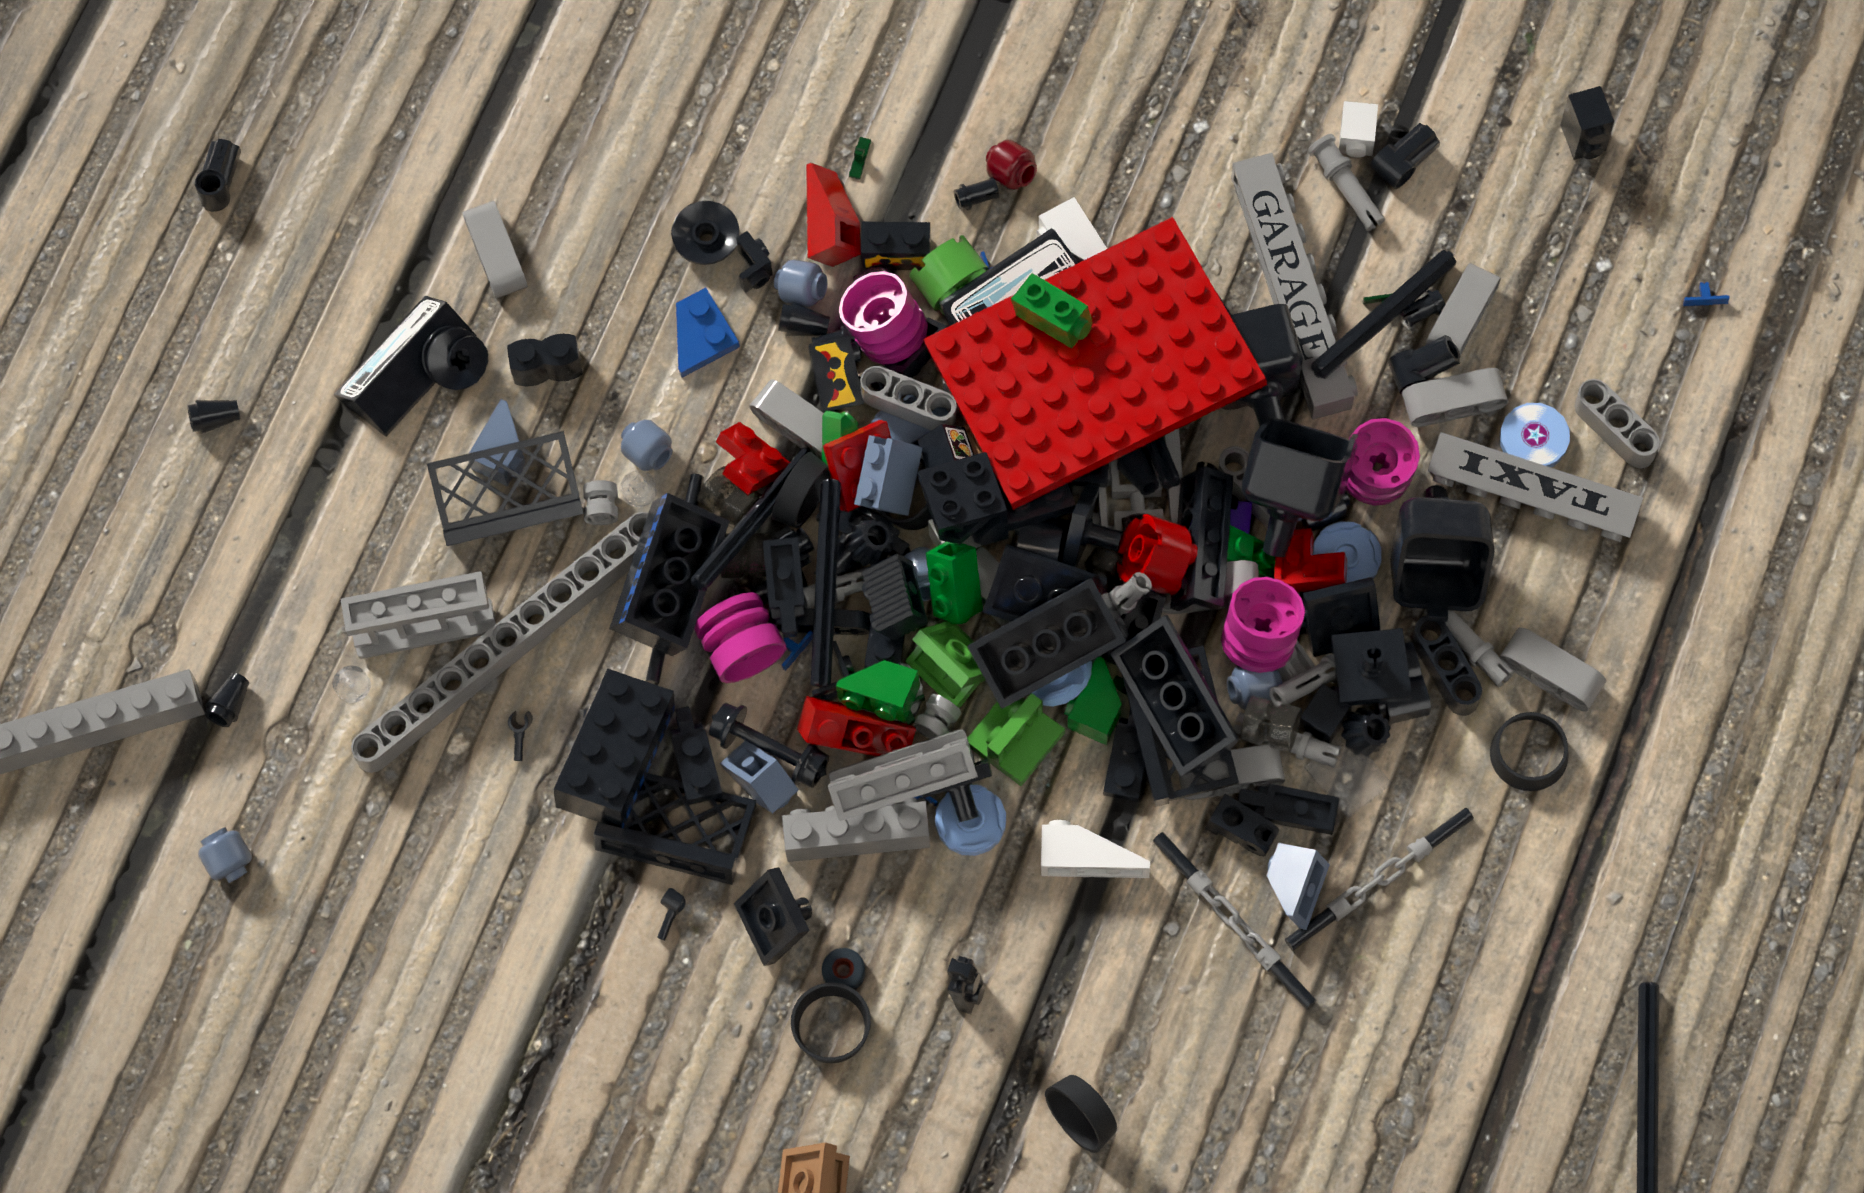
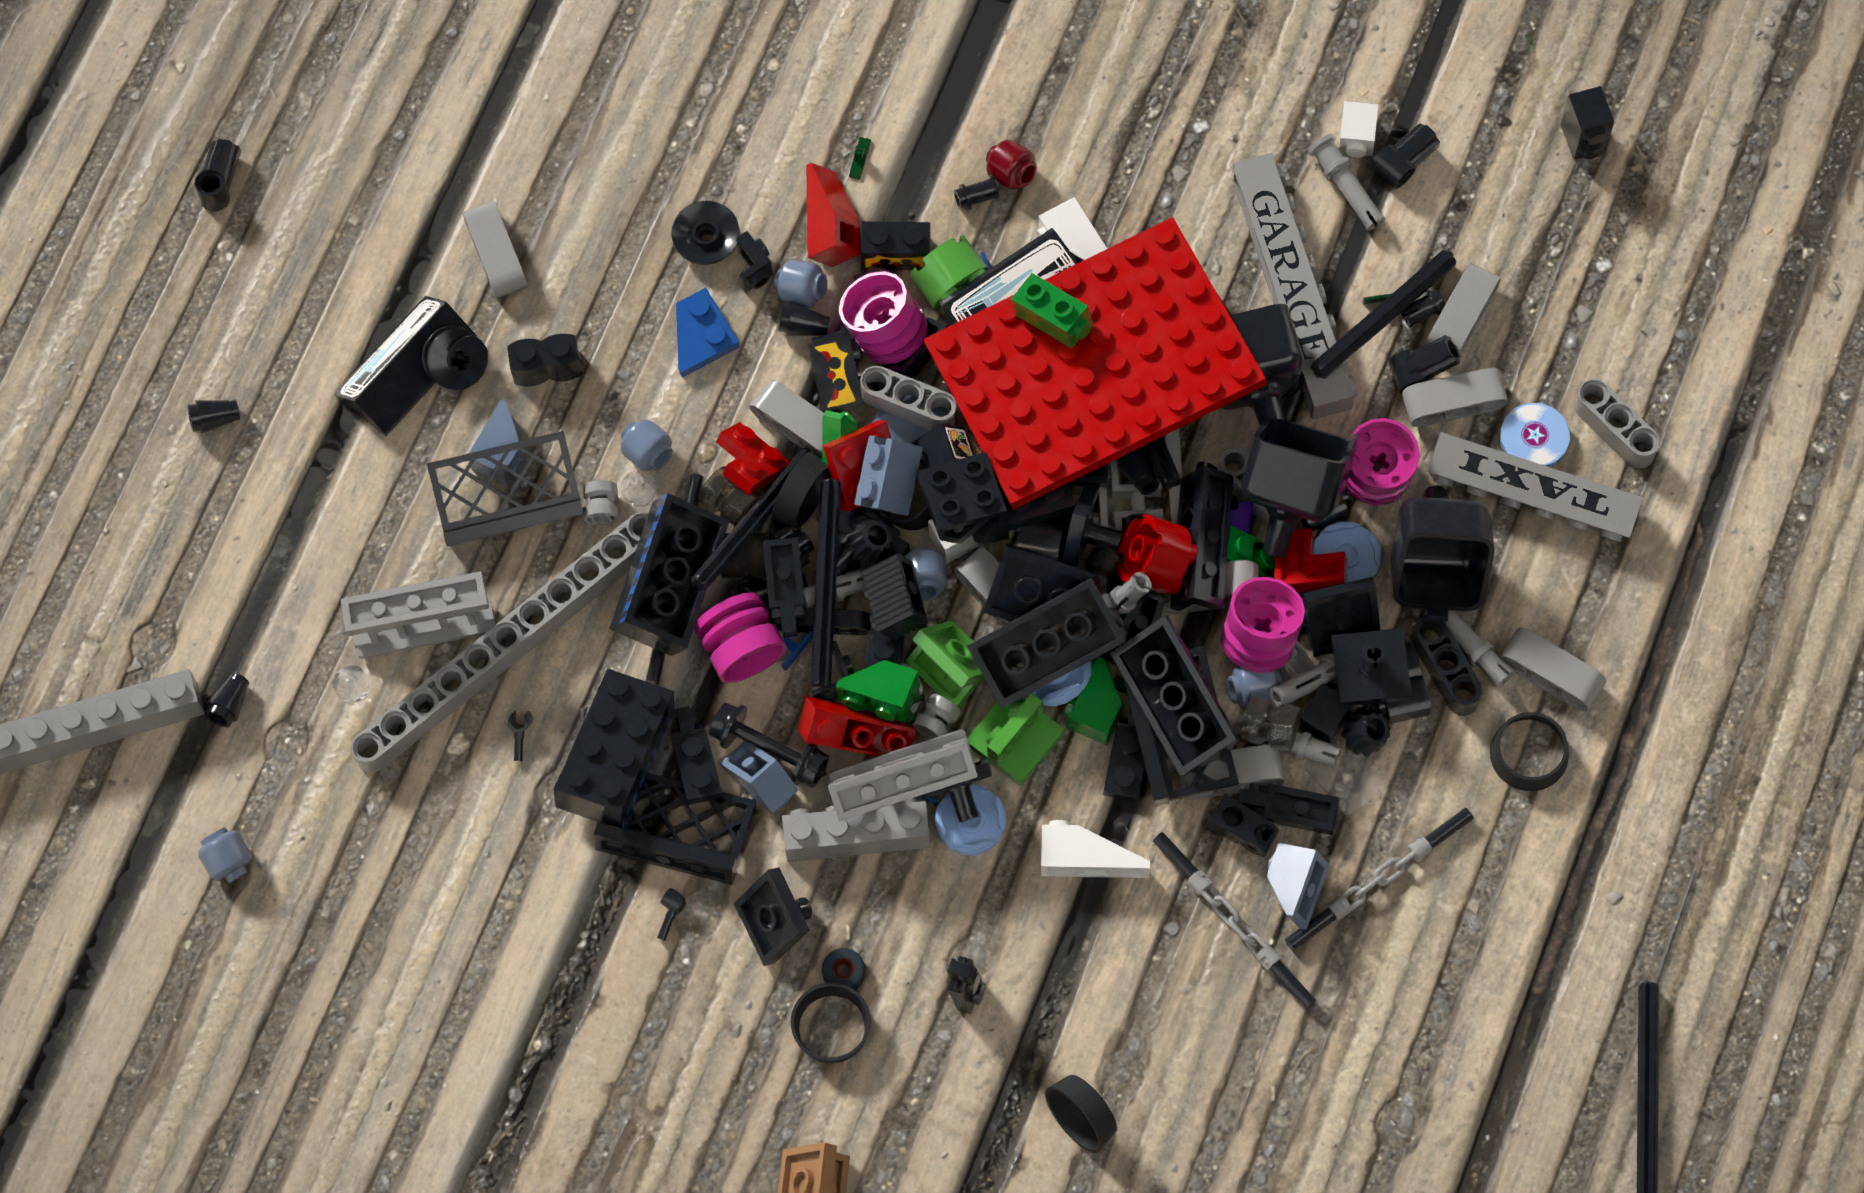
green brick [926,542,983,624] -> none
blue piece [1683,282,1730,306] -> none

